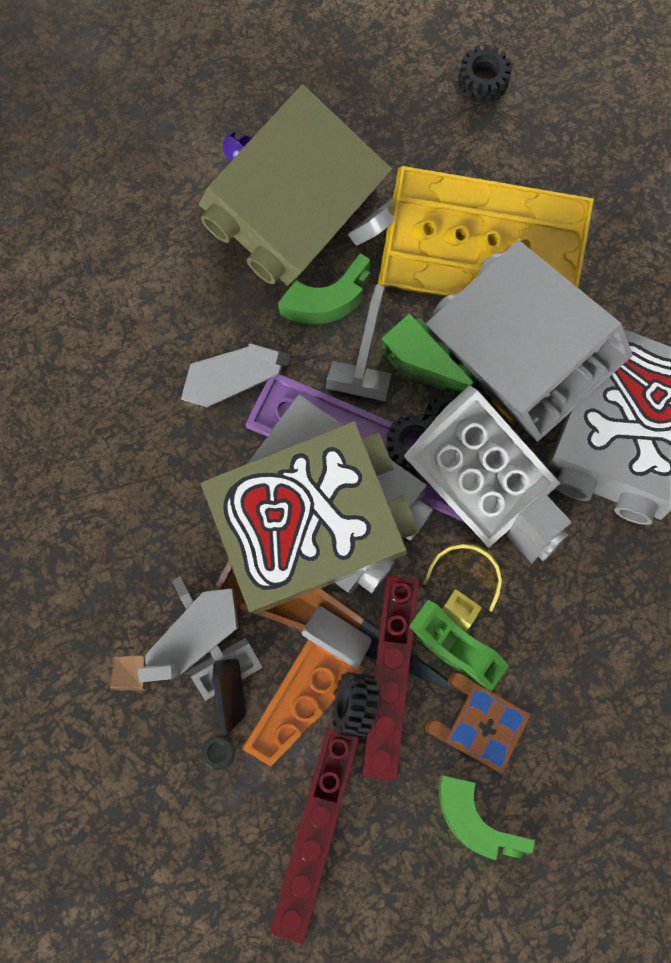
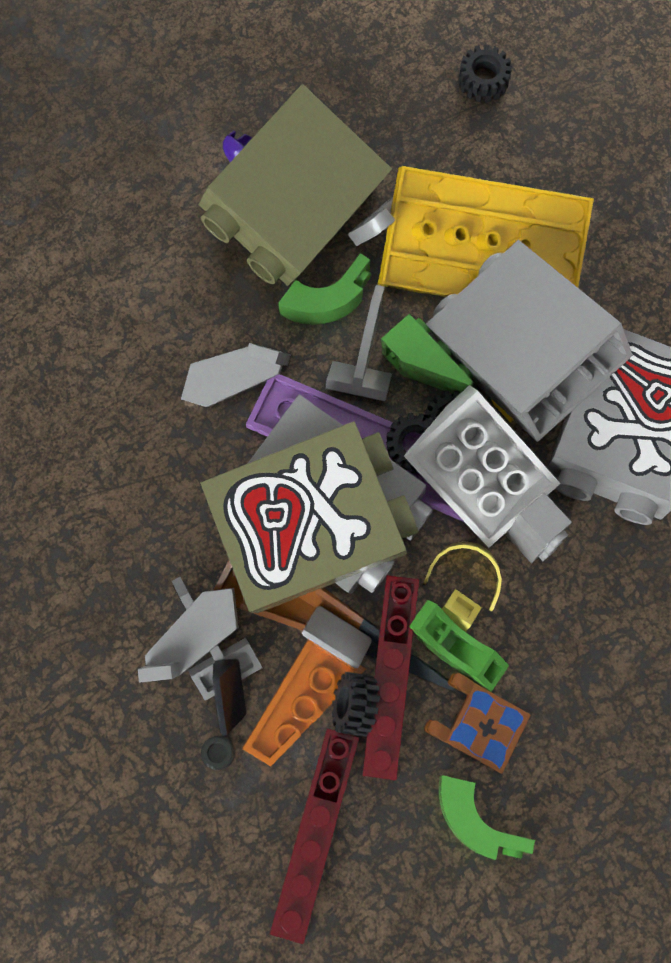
medium nougat slope [110,656,147,691] -> none

